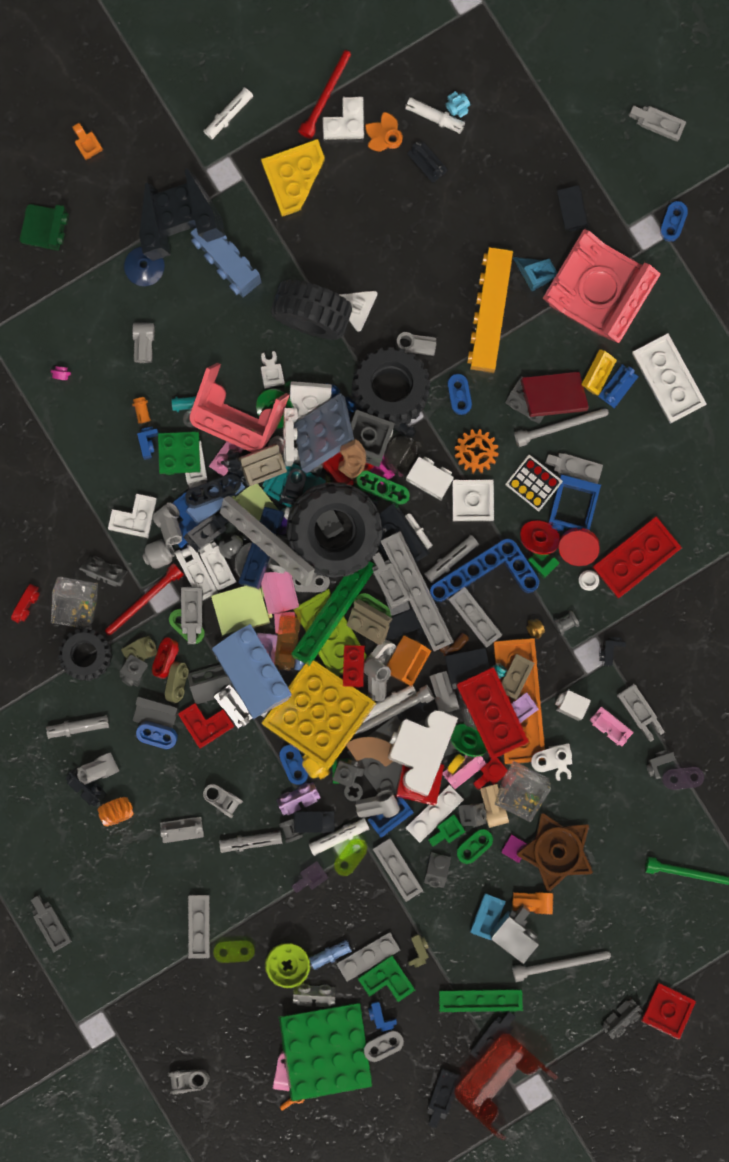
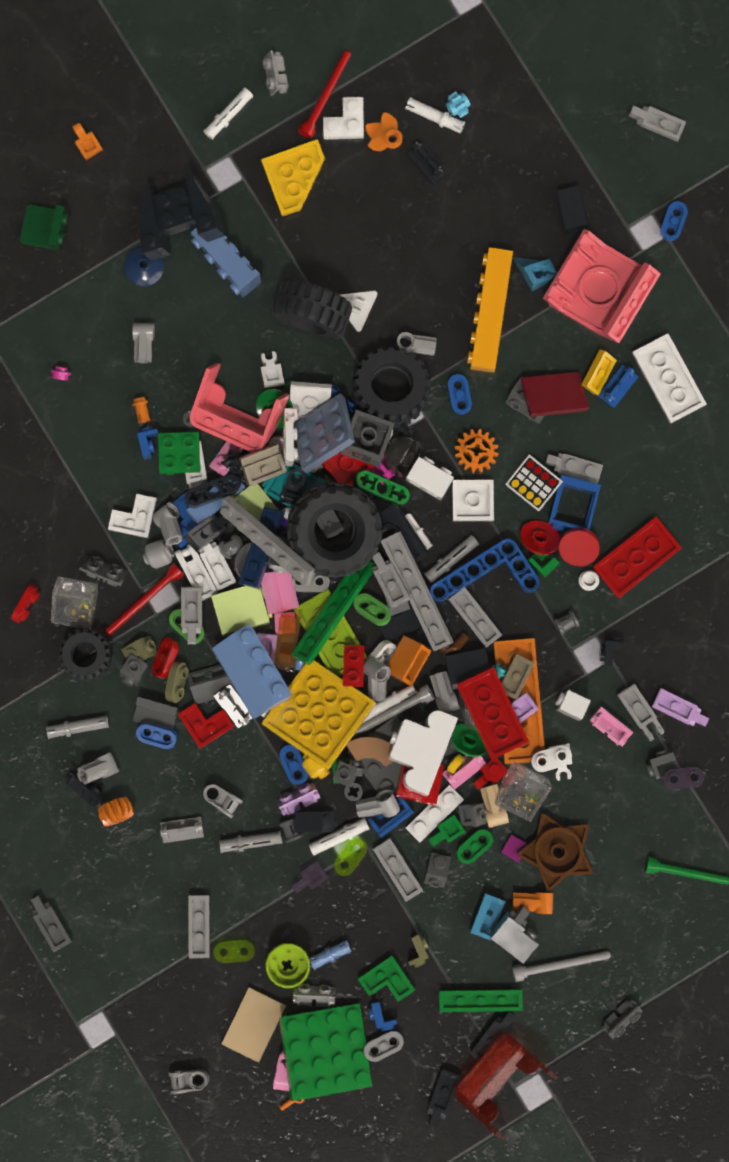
teal pin [171,396,196,413] -> none
light grey plate [337,932,400,982] -> none
medium nougat tile [338,439,366,479] -> none
dark tan plate [347,599,392,645] -> none
light grey piece [514,408,609,447] -> none
pearl gold plate [527,619,545,639] -> none
red plate [641,983,696,1039] -> none
none -> tan tile [222,987,286,1062]
none -> light grey hinge [263,50,288,96]
none -> lavender hinge [651,688,709,726]

